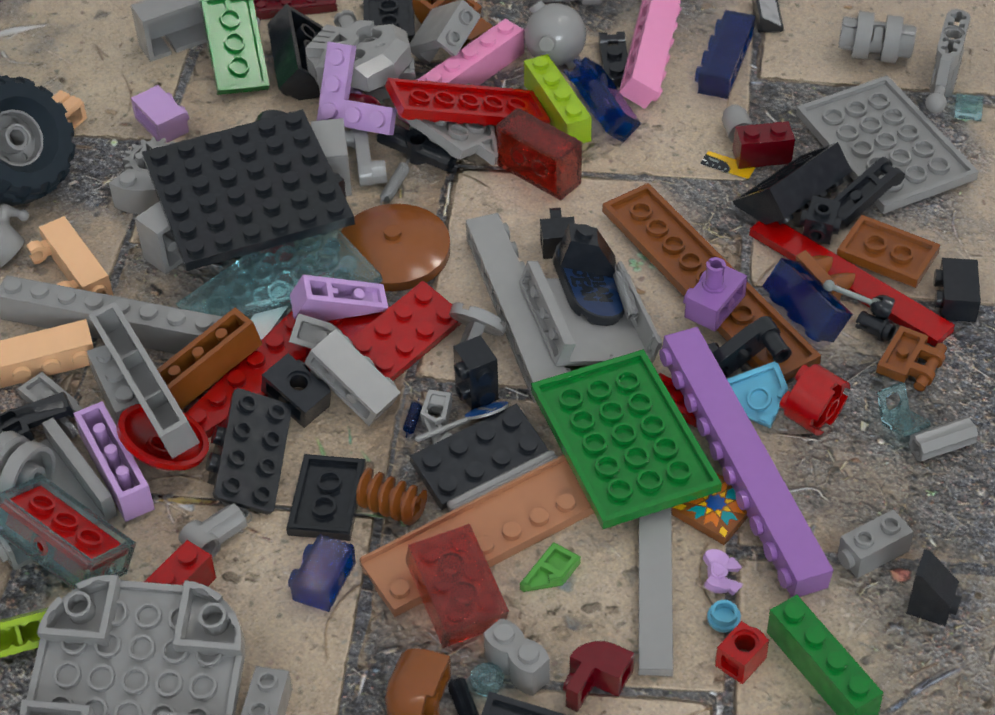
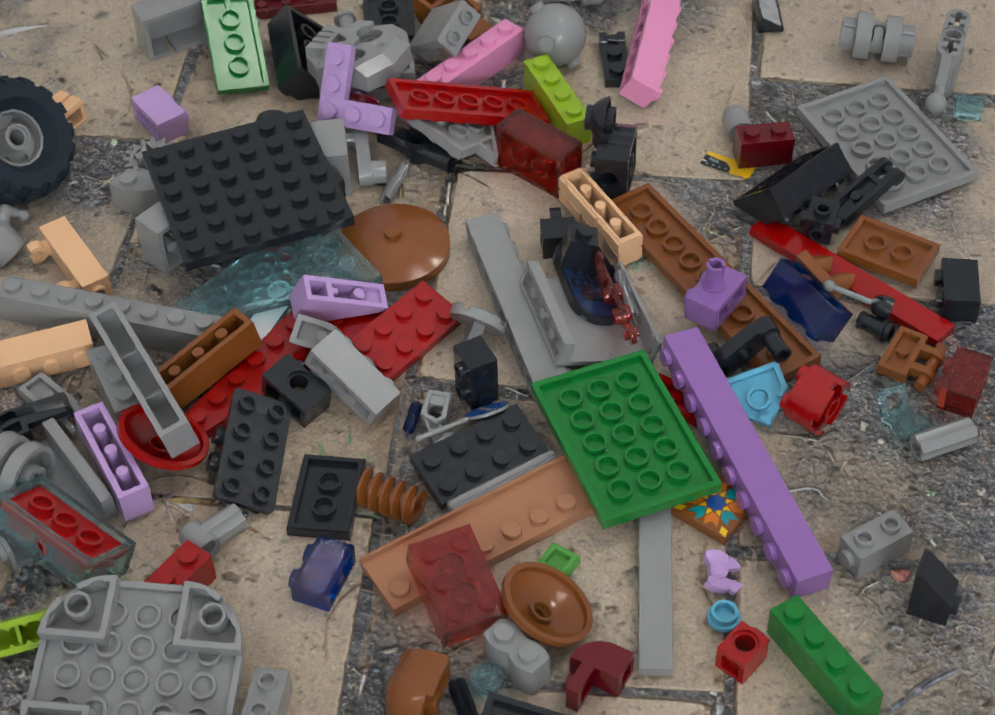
clear blue brick [564,56,642,143] -> none
clear blue brick [695,10,755,99] -> none
none -> dark orange dish [501,561,593,647]
none -> light nougat brick [559,168,643,266]
none -> black brick [584,96,638,200]
none -> clear red piece [594,251,640,345]
none -> clear red piece [934,346,993,419]

